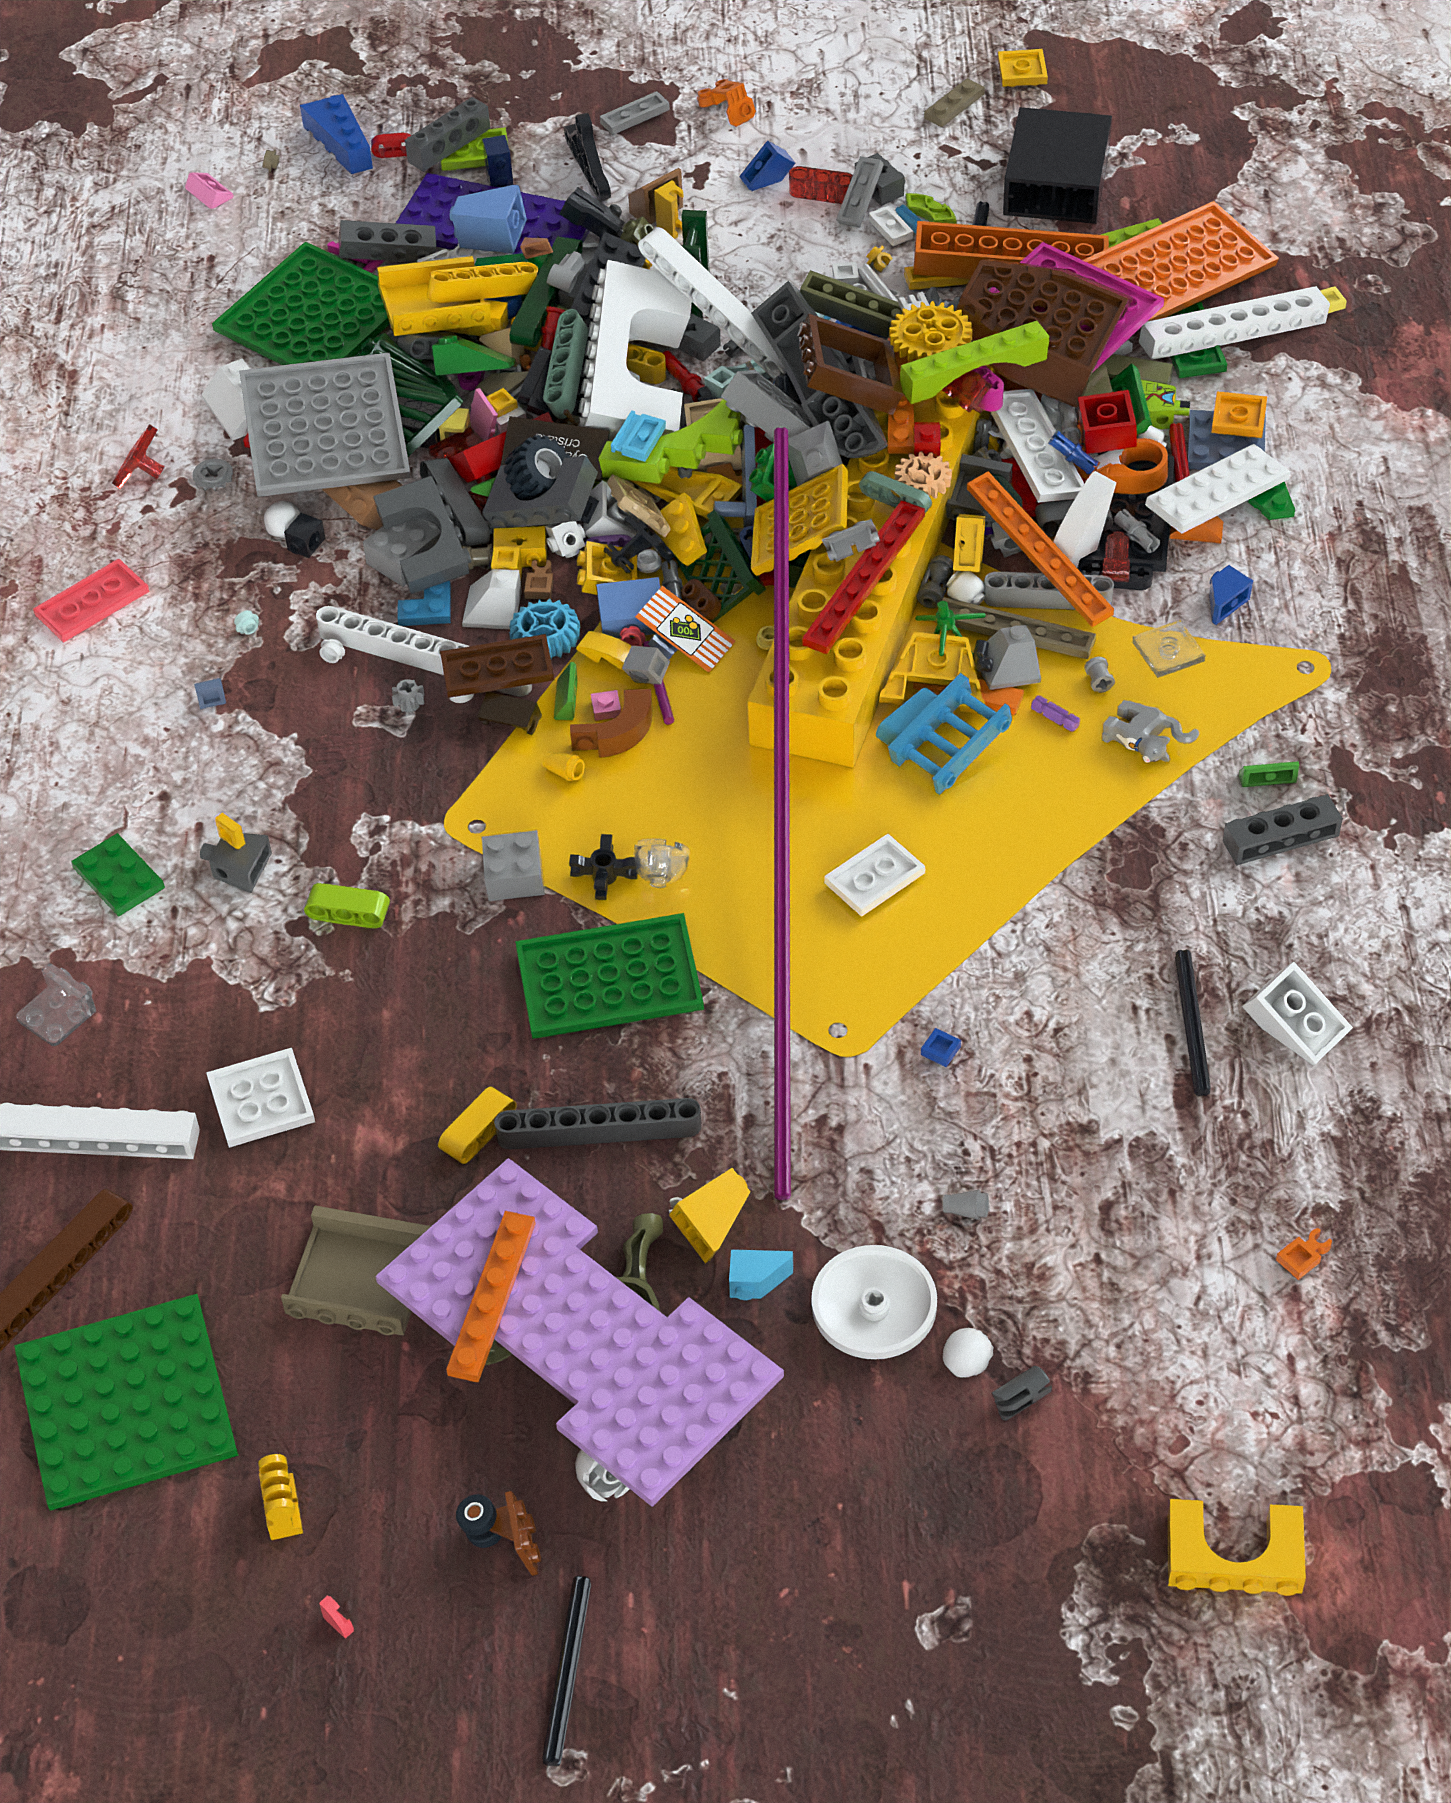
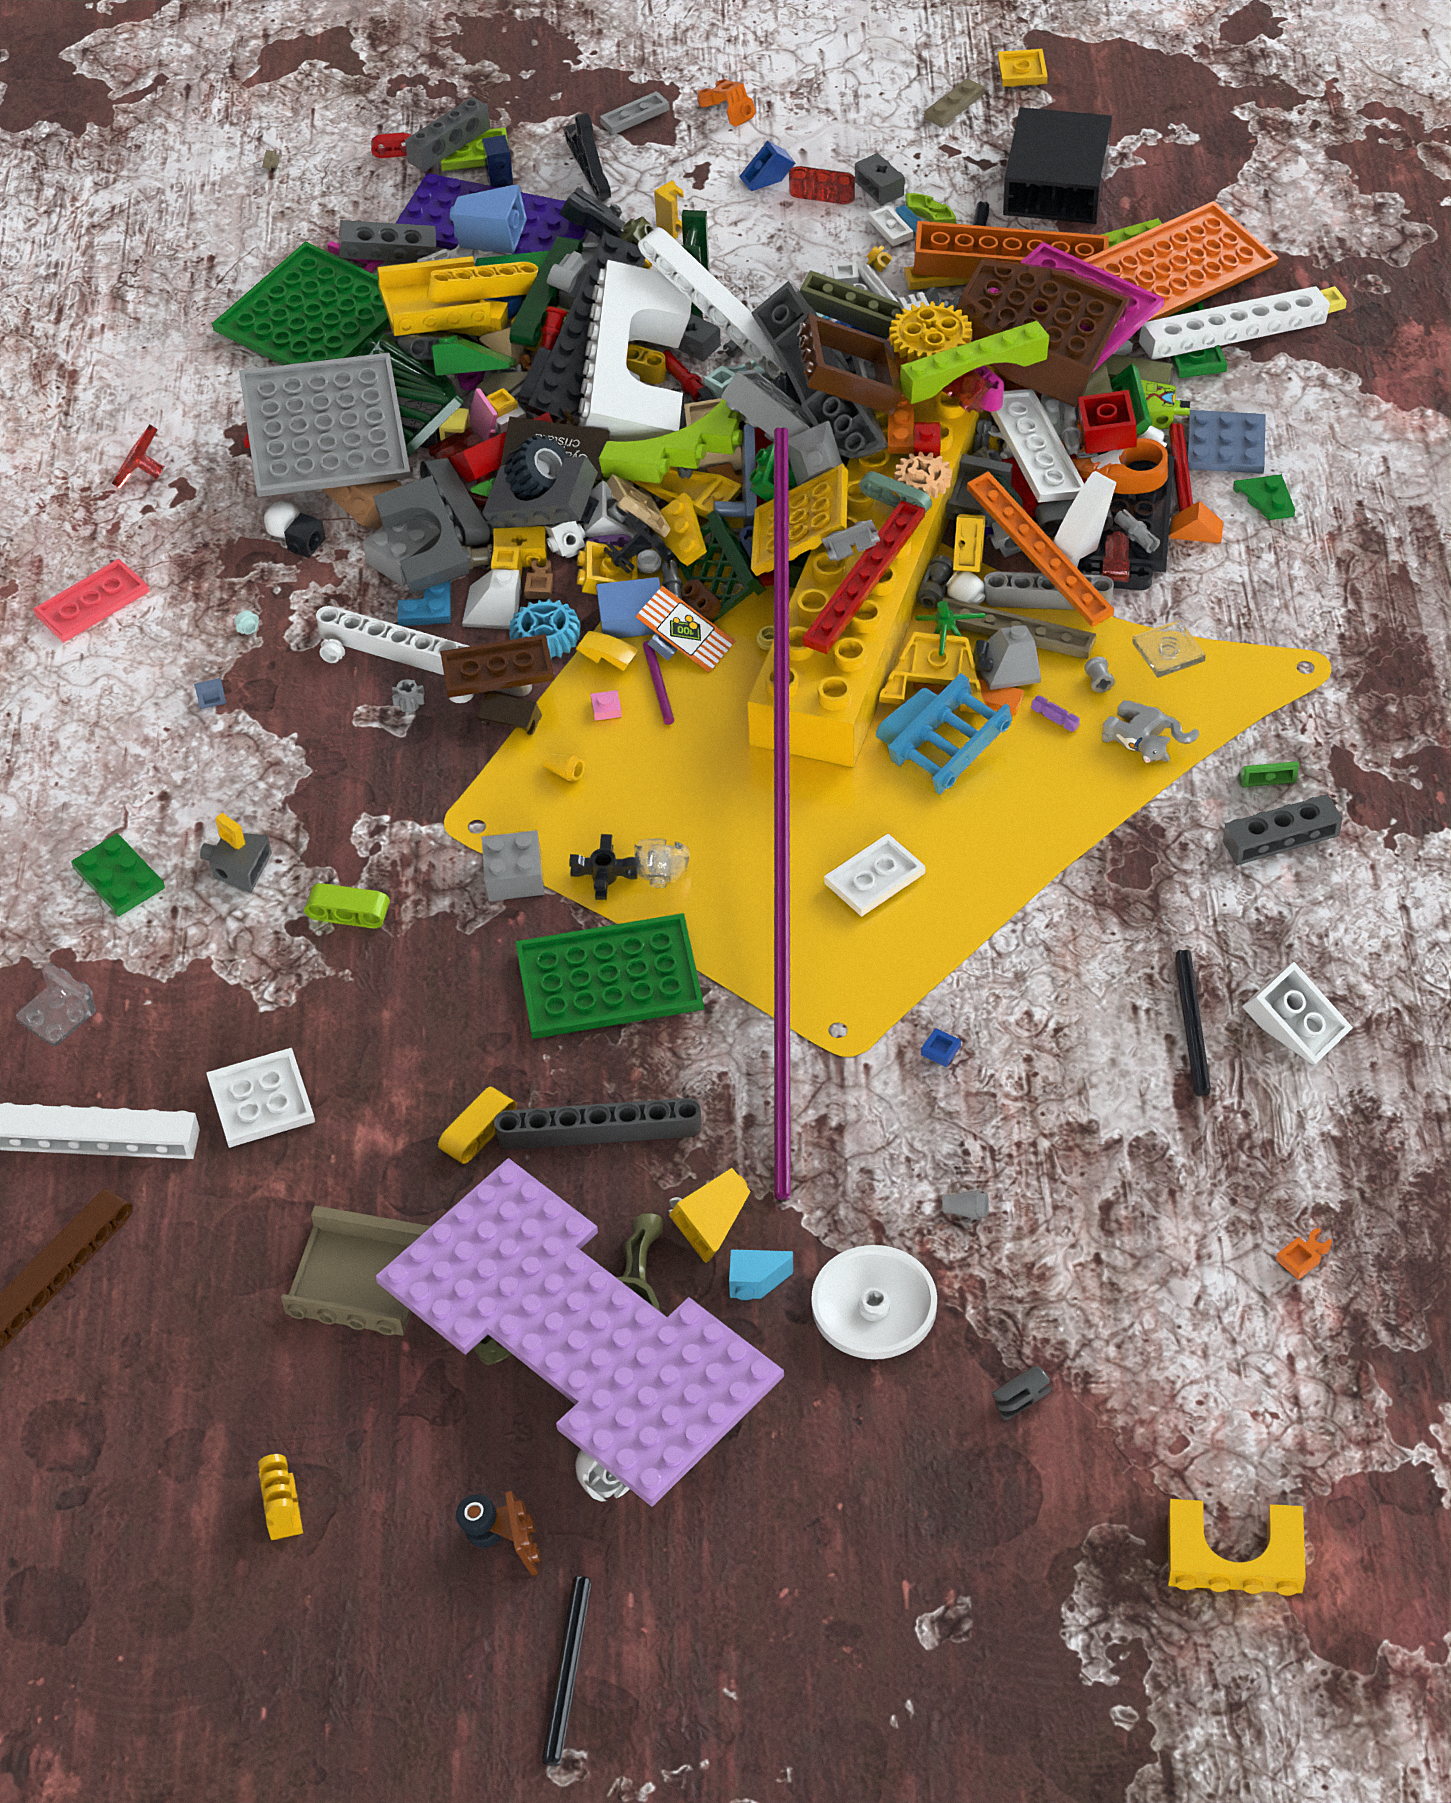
green plate [14,1294,239,1511] -> none
bright pink slope [185,172,234,209] -> none
light grey gear [193,459,233,491] -> none
white slope [202,358,250,441] -> none
blue wedge [300,94,373,174] -> none
coral tile [319,1595,354,1639] -> none
orange plate [446,1211,536,1383] -> none
nougat piece [520,237,553,259] -> none
sand green beam [543,309,589,419] -> none
bright green slope [554,662,578,720] -> none
dark orange arch [570,689,652,758] -> none
medium azure plate [611,410,666,462] -> none
coral plate [620,626,646,646] -> none
light grey brick [622,646,670,684] -> none
medium nougat slope [628,168,683,224] -> none
light grey plate [836,156,884,228] -> none
white hair [943,1328,994,1377] -> none
blue pin [1048,430,1098,475] -> none
white plate [1145,444,1291,534] -> none
blue slope [1209,565,1253,625] -> none
light orange plate [1211,391,1267,438] -> none

